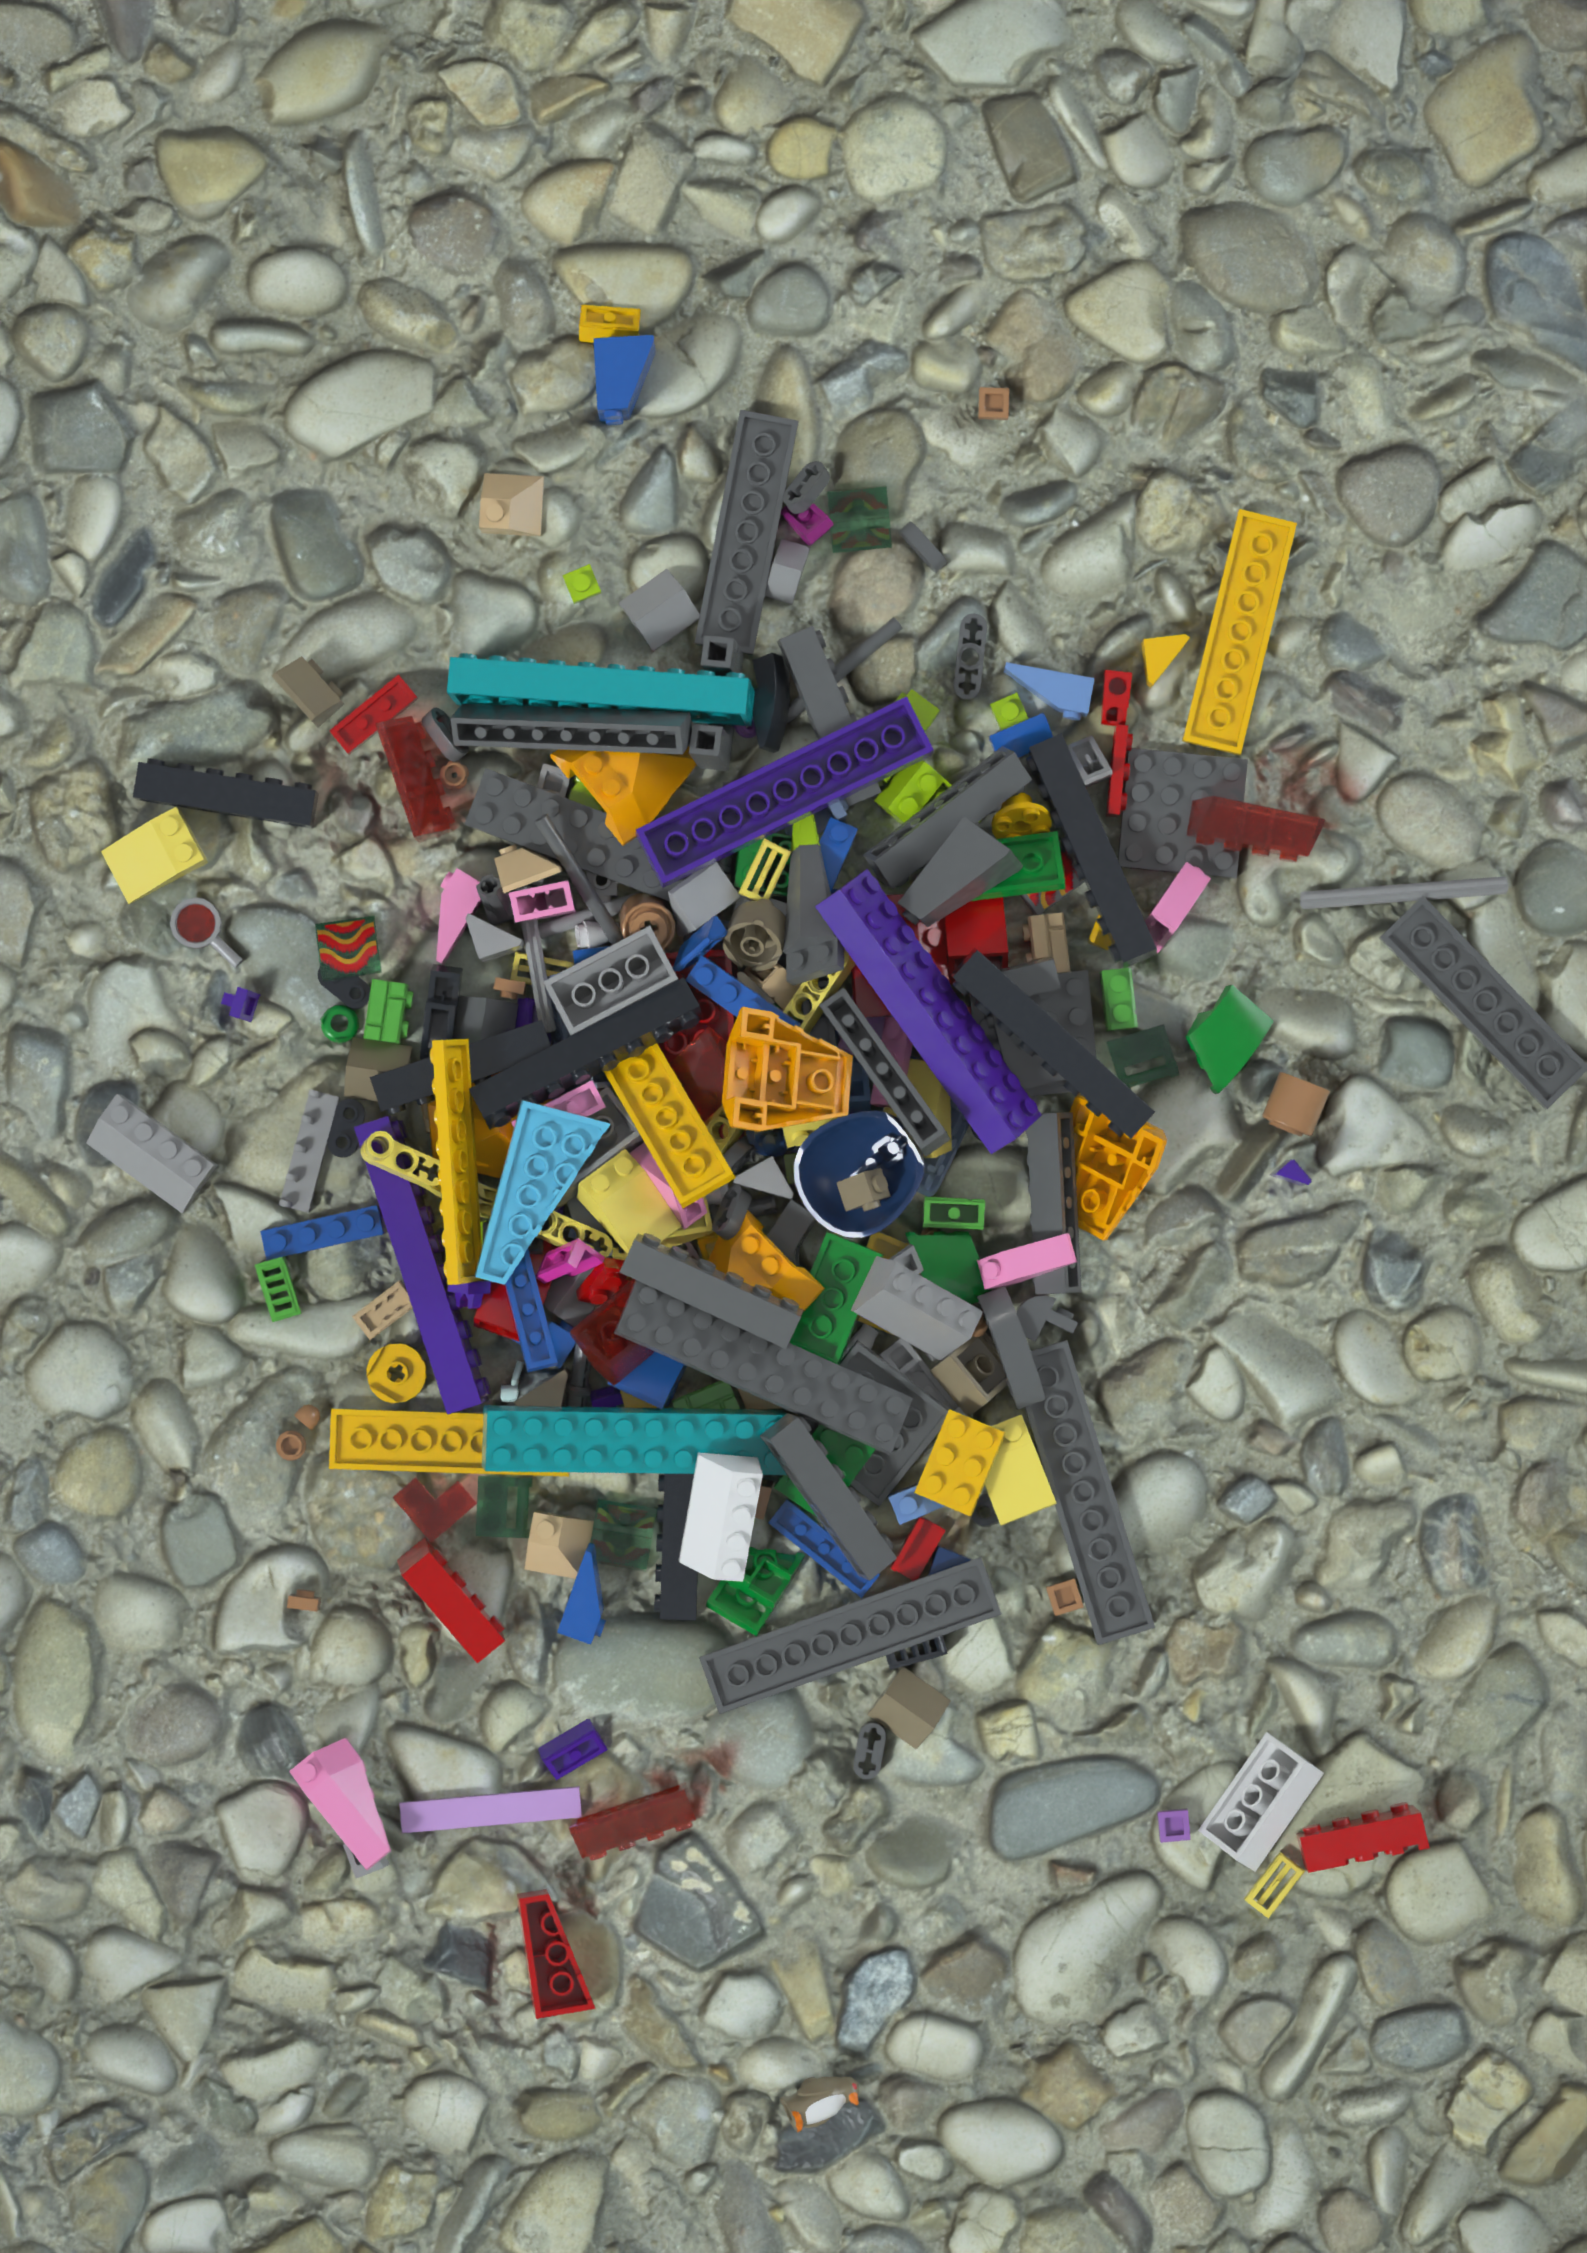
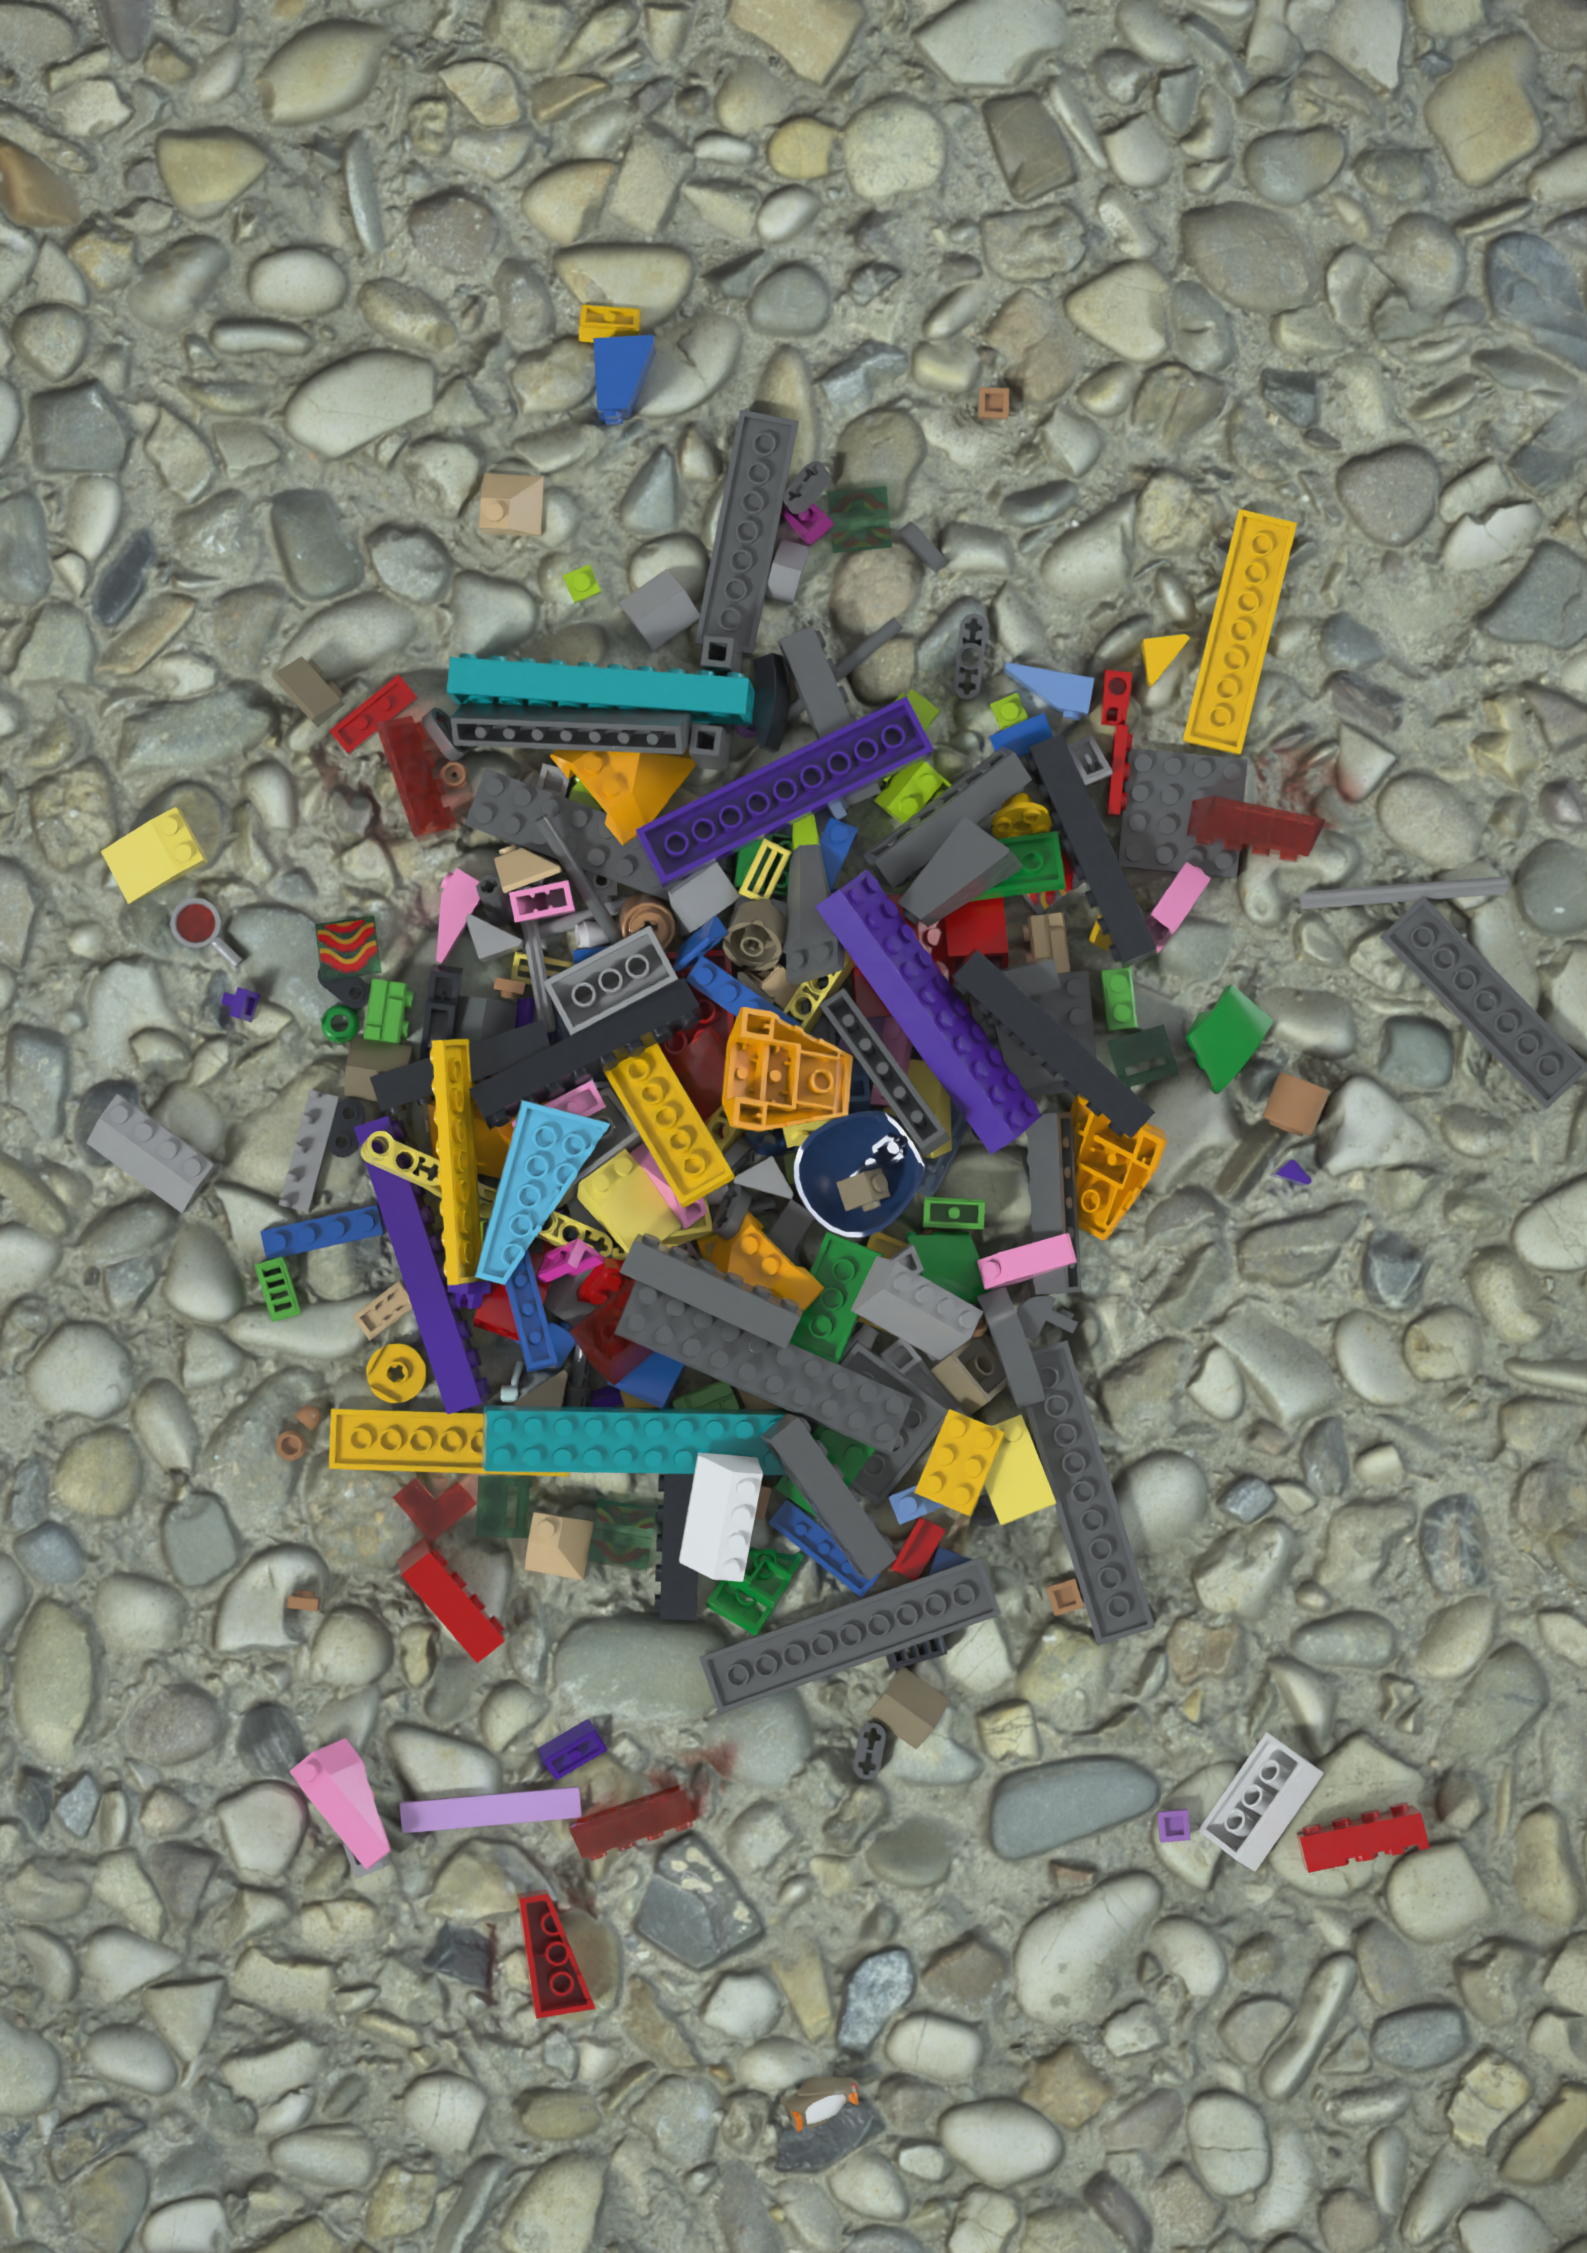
black brick [133,758,319,829] -> none
blue slope [557,1543,606,1645] -> none
light yellow tile [1244,1851,1305,1919] -> none

